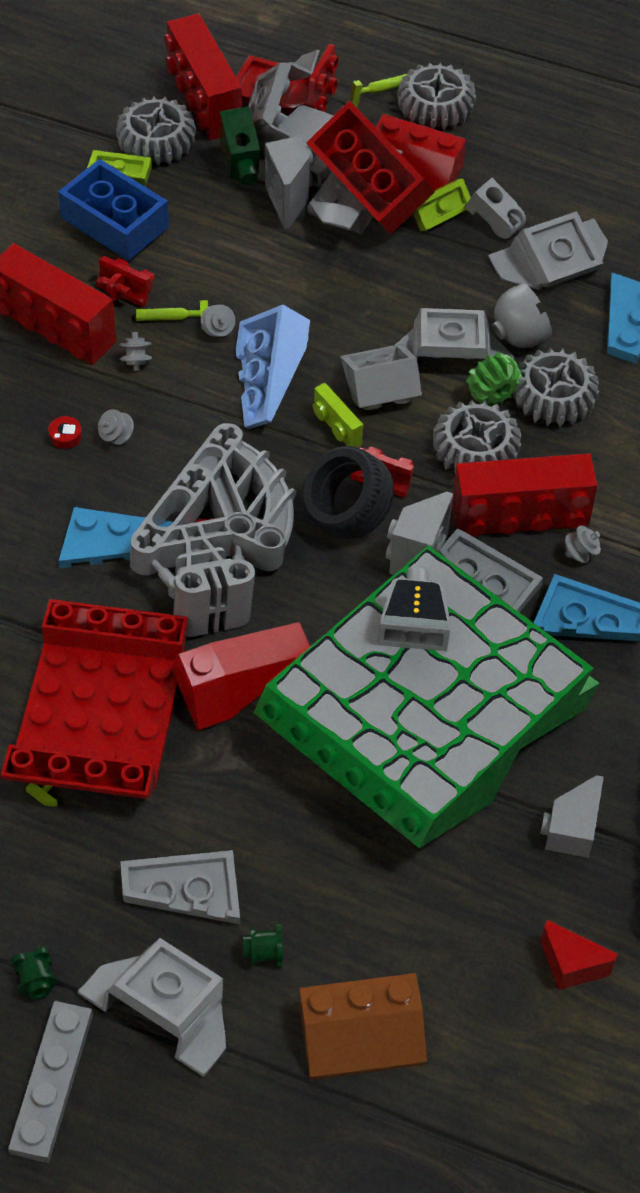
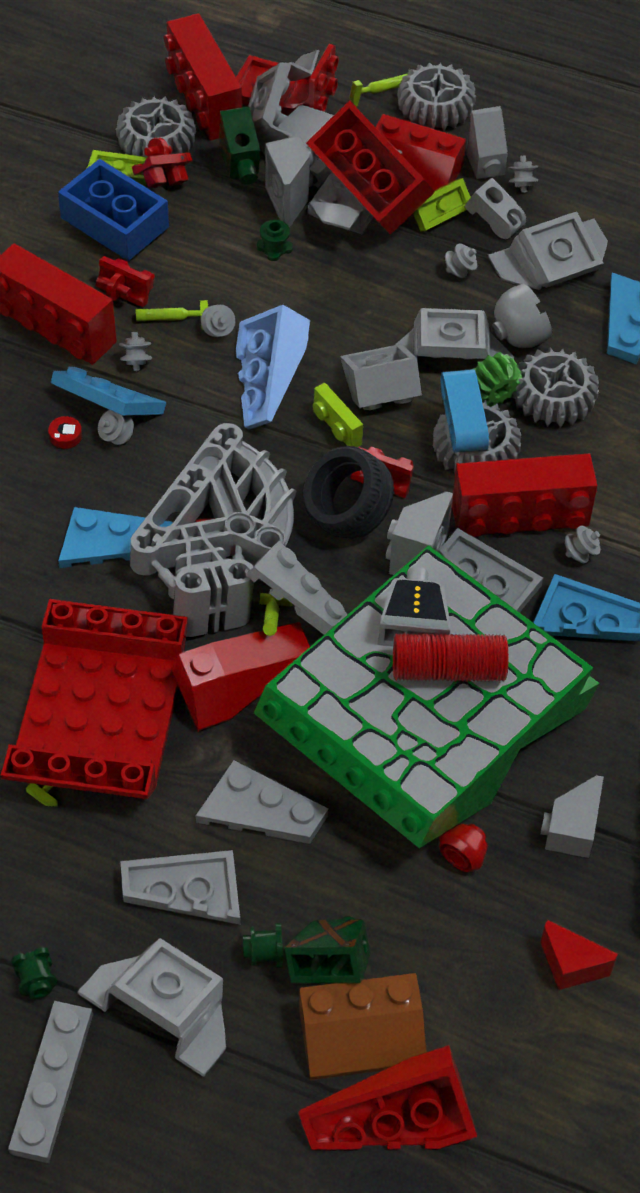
none -> dark azure wing [51,367,166,416]
none -> red hips [132,137,192,189]
none -> light grey wing [196,760,328,844]
none -> light grey wing [245,541,348,635]
none -> dark green brick [257,220,293,261]
none -> lime piece [260,593,292,636]
none -> dark green torso [284,916,370,983]
none -> red wedge [299,1045,477,1150]
none -> red piece [393,633,509,682]
none -> red cone [439,824,488,872]
none -> dark azure beam [440,369,489,453]
none -> light grey wheel [445,243,477,278]
none -> light grey slope [467,106,508,179]
none -> light grey wheel [508,156,538,192]

